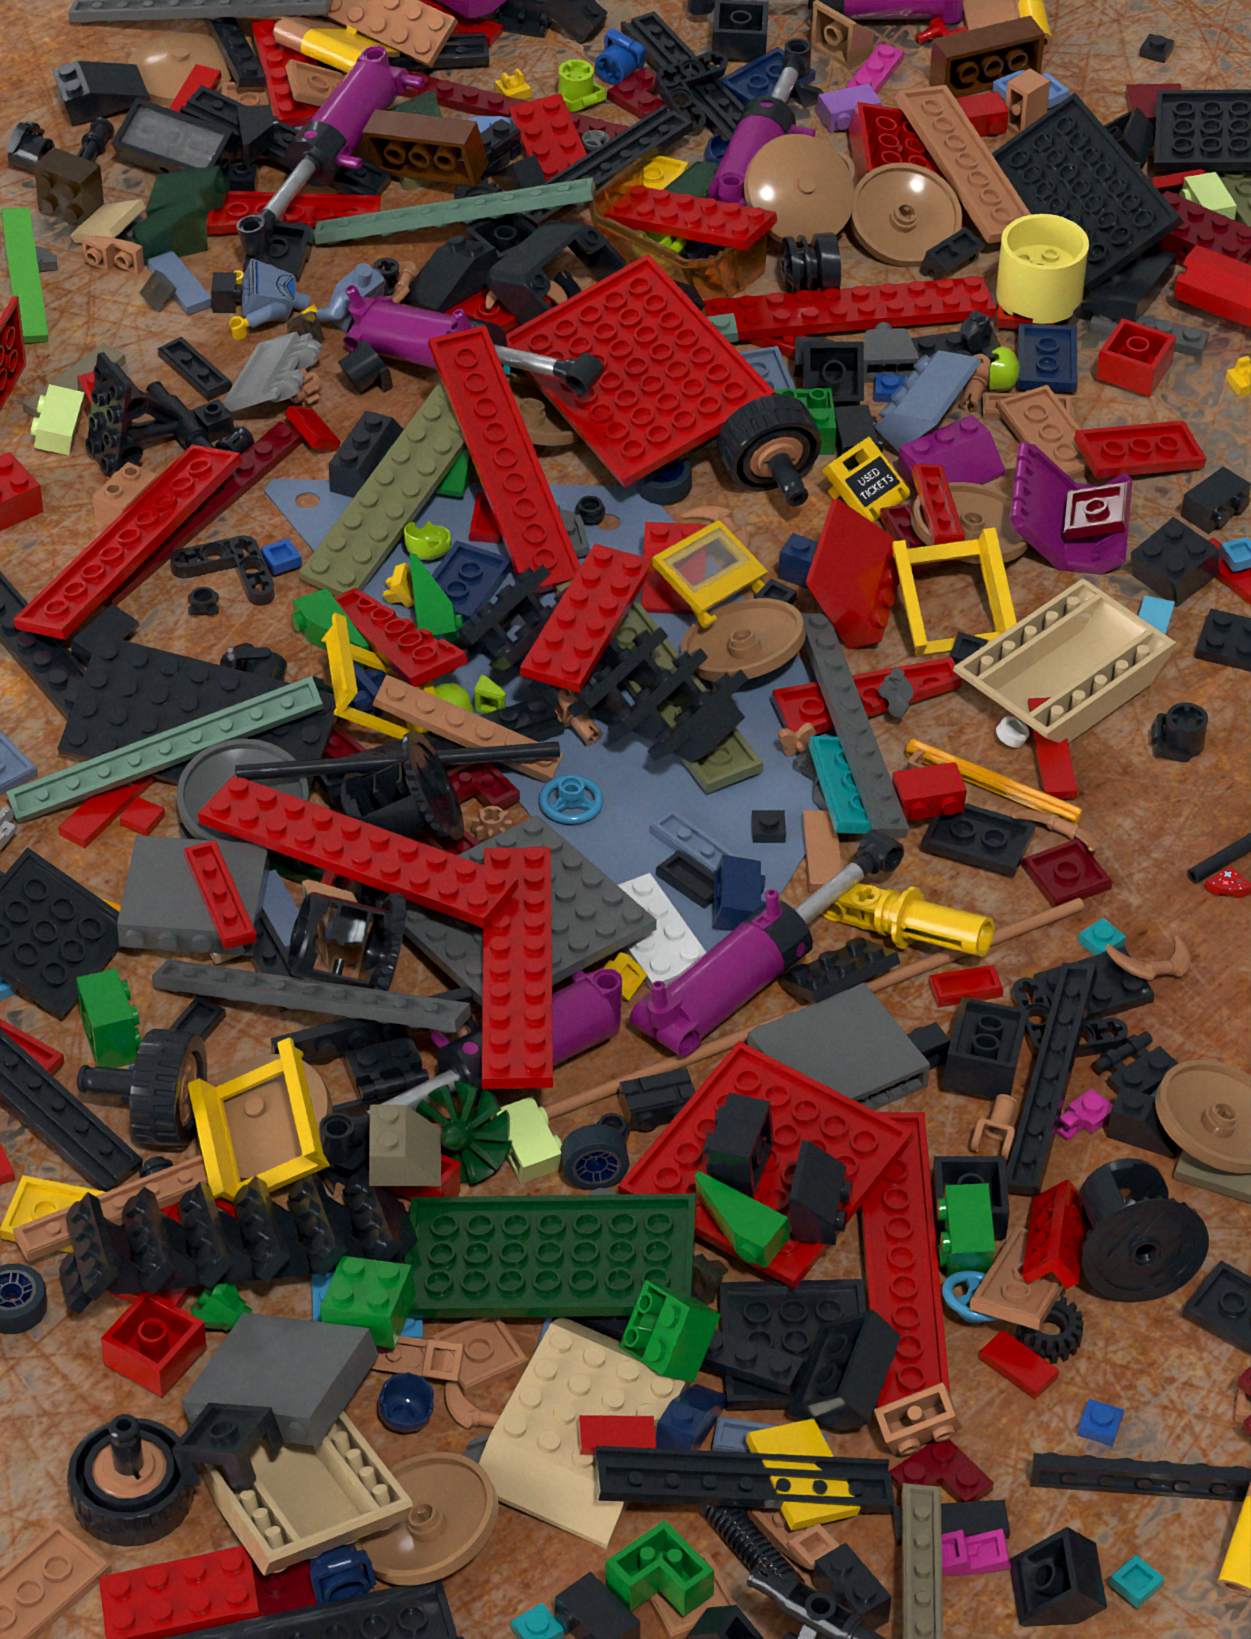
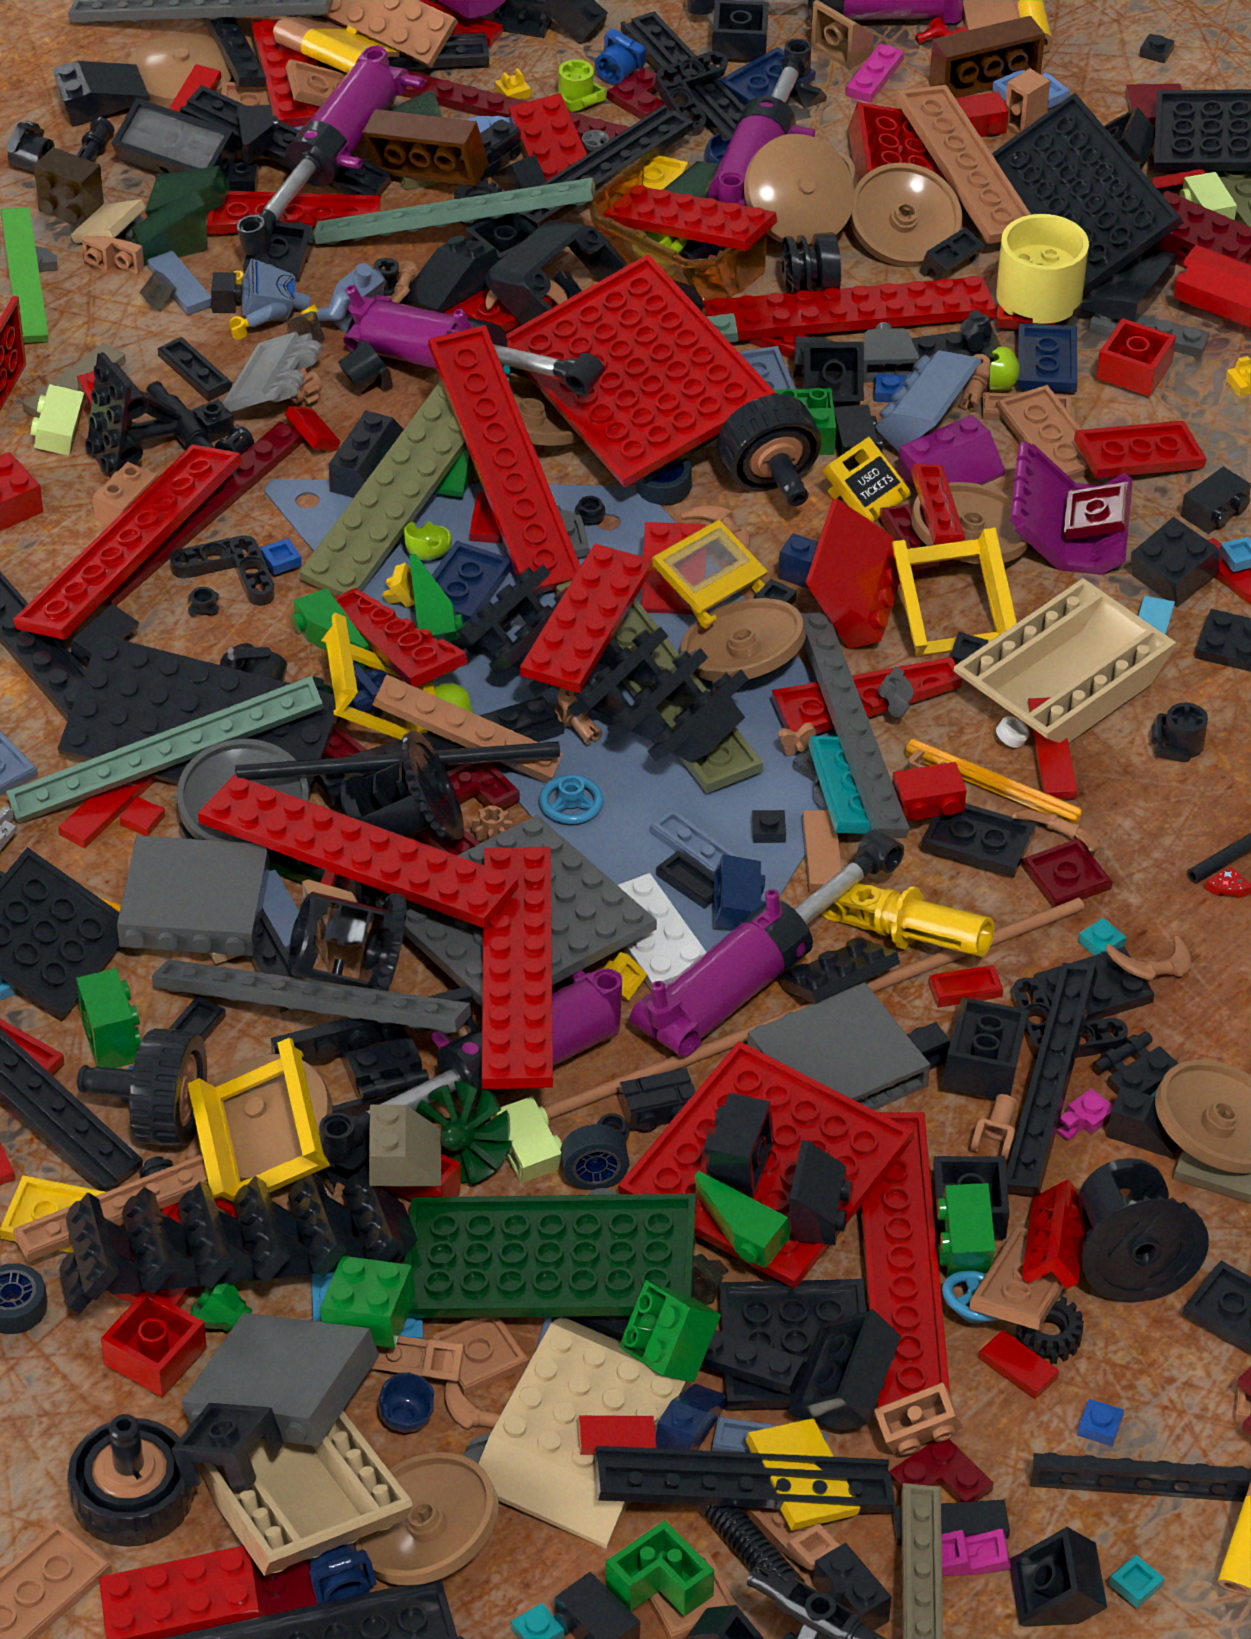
red tile [184,840,257,950] -> none
lime slope [474,675,506,714] -> none
medium lavender brick [817,83,881,133] -> none

